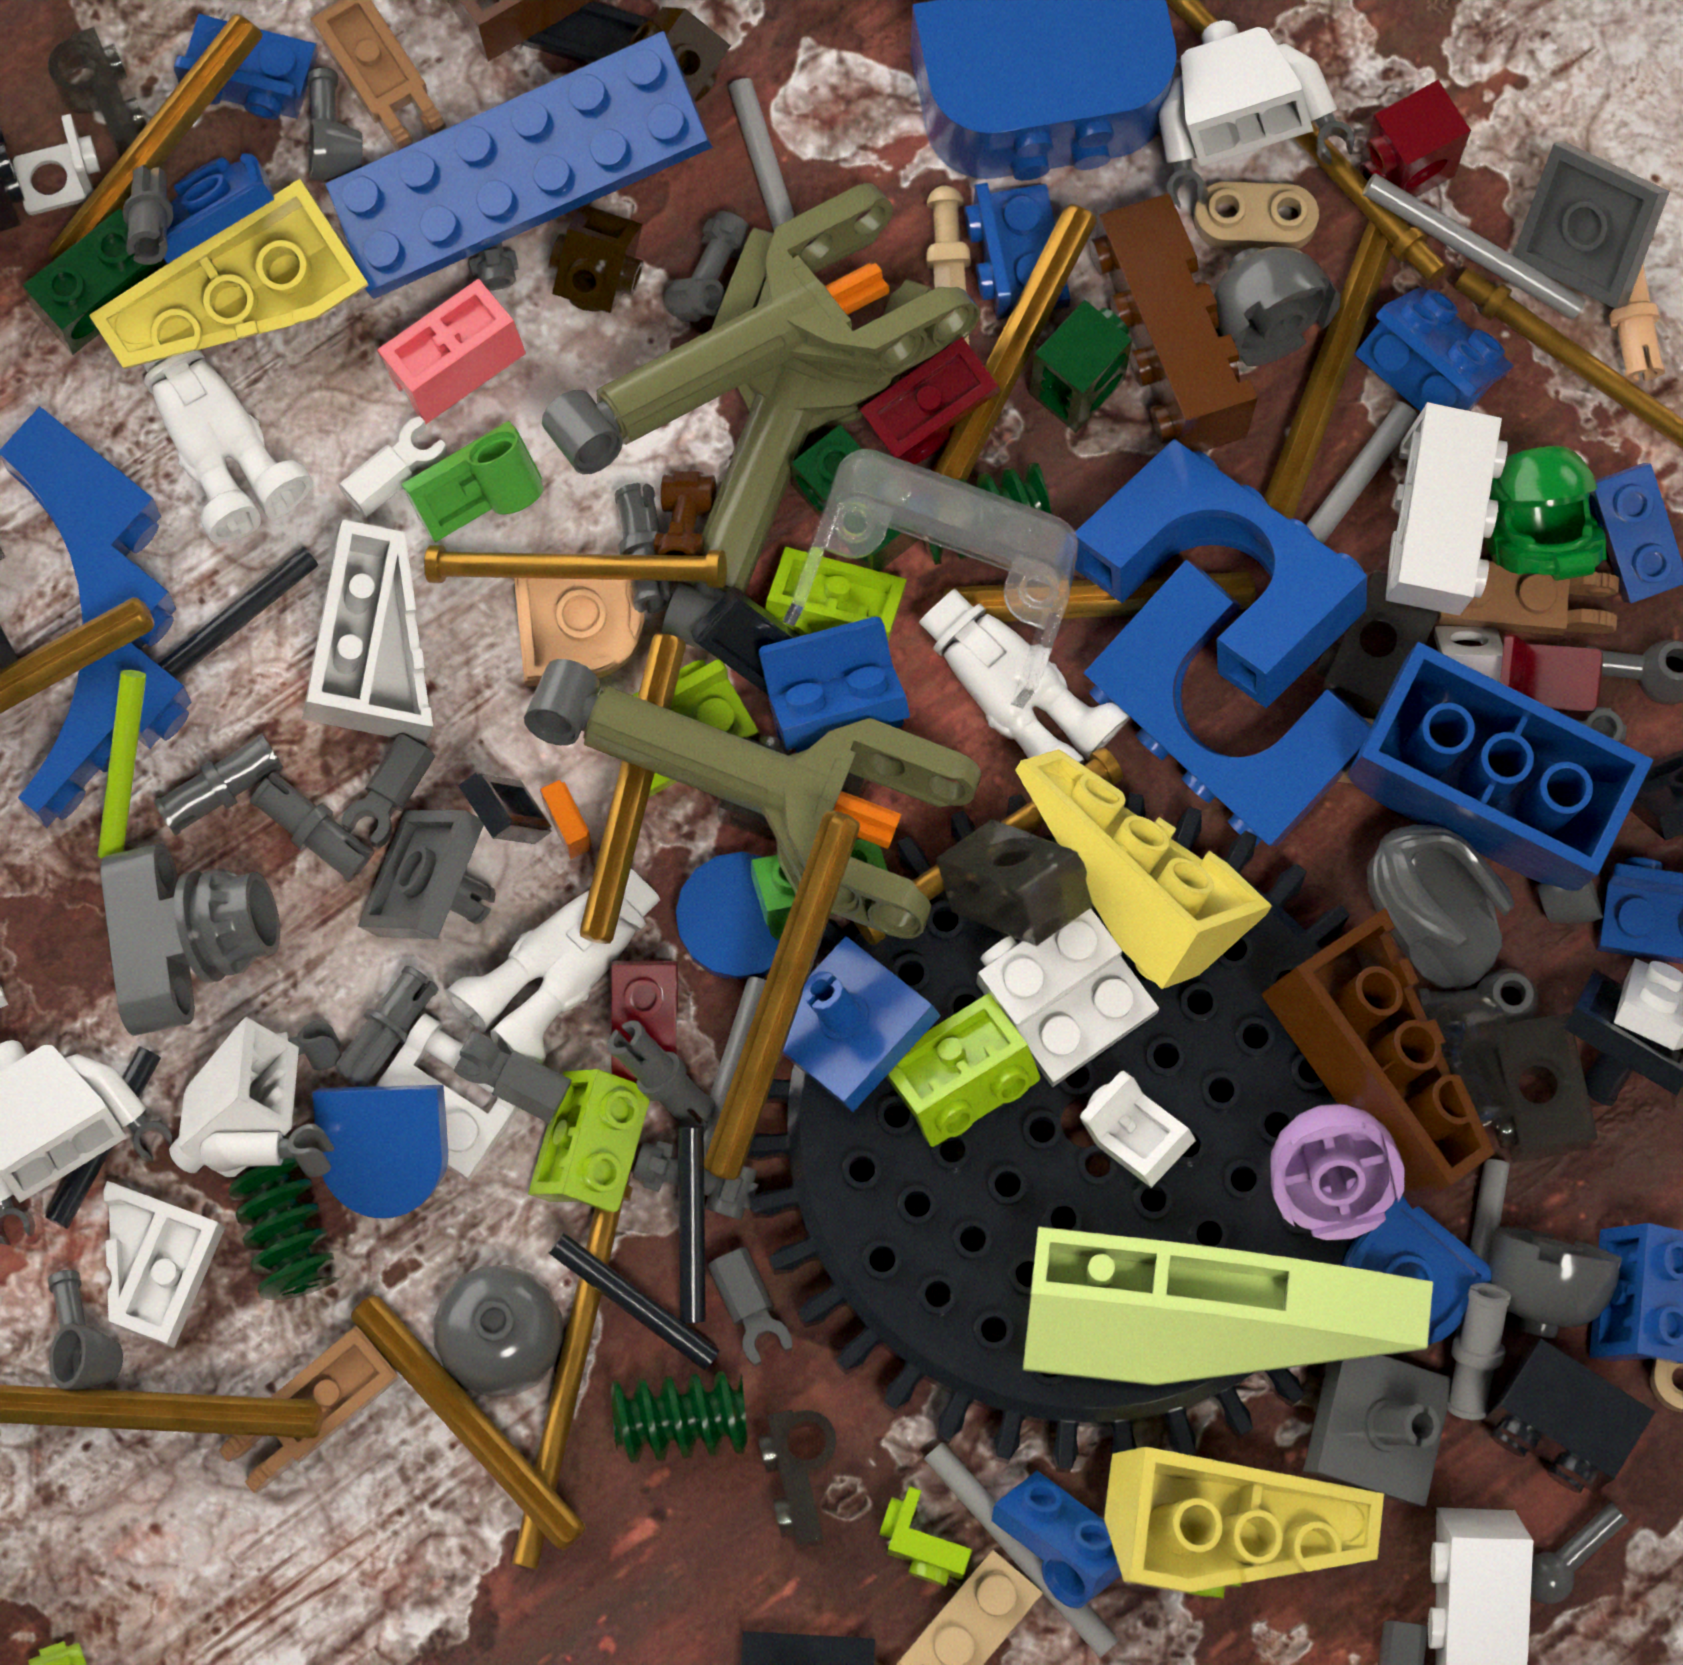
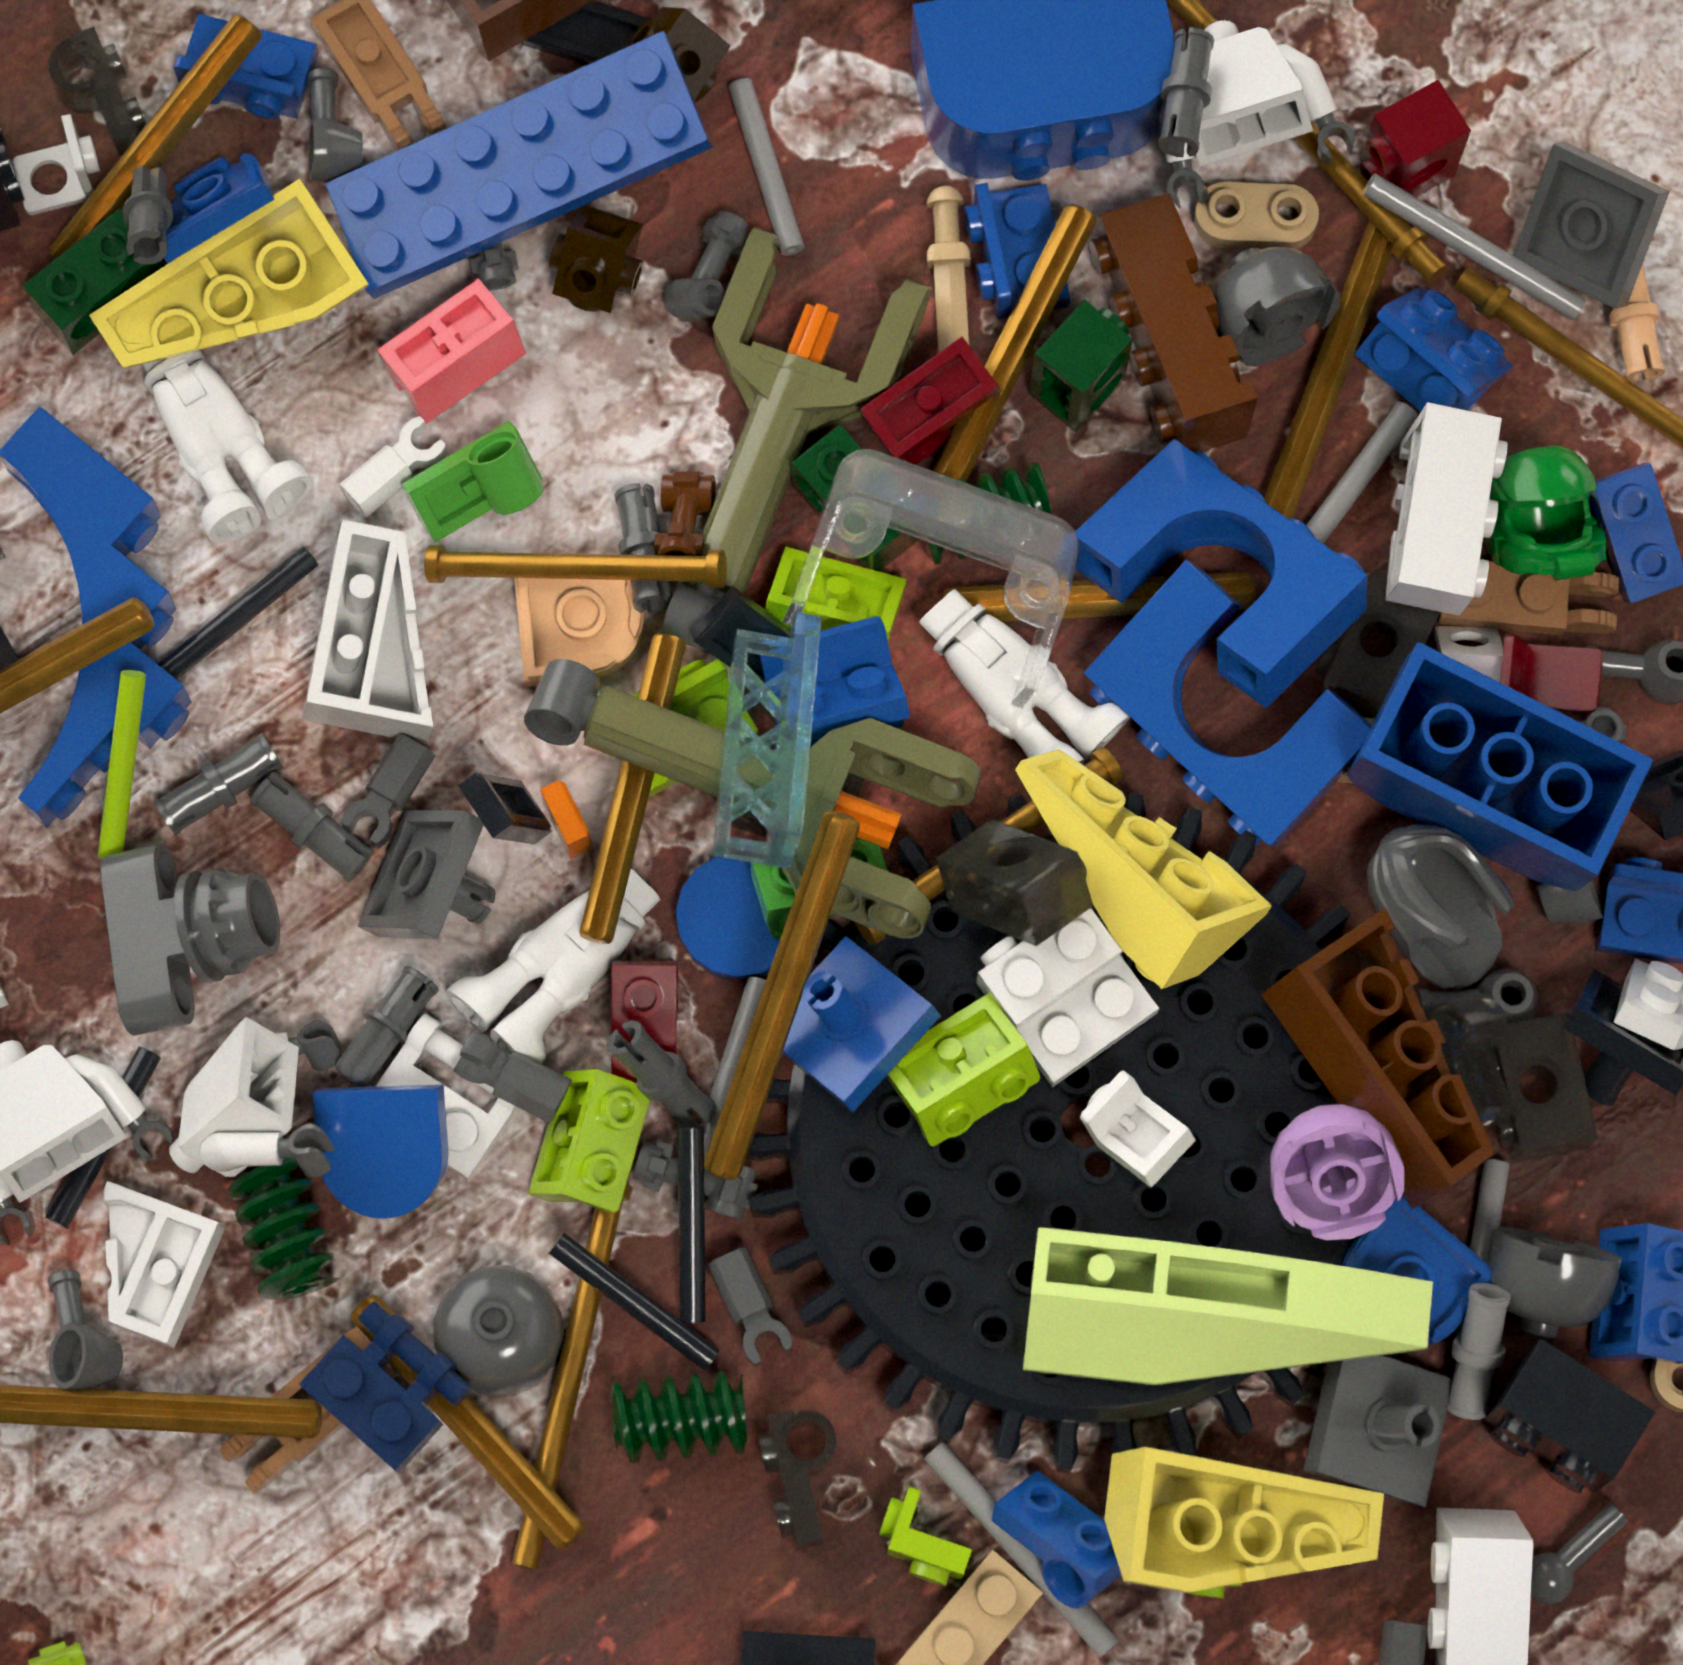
olive piece [542,183,981,475] -> none
none -> dark blue plate [299,1301,472,1474]
none -> clear light blue fence [712,612,822,868]
none -> dark grey pin [1158,28,1214,157]

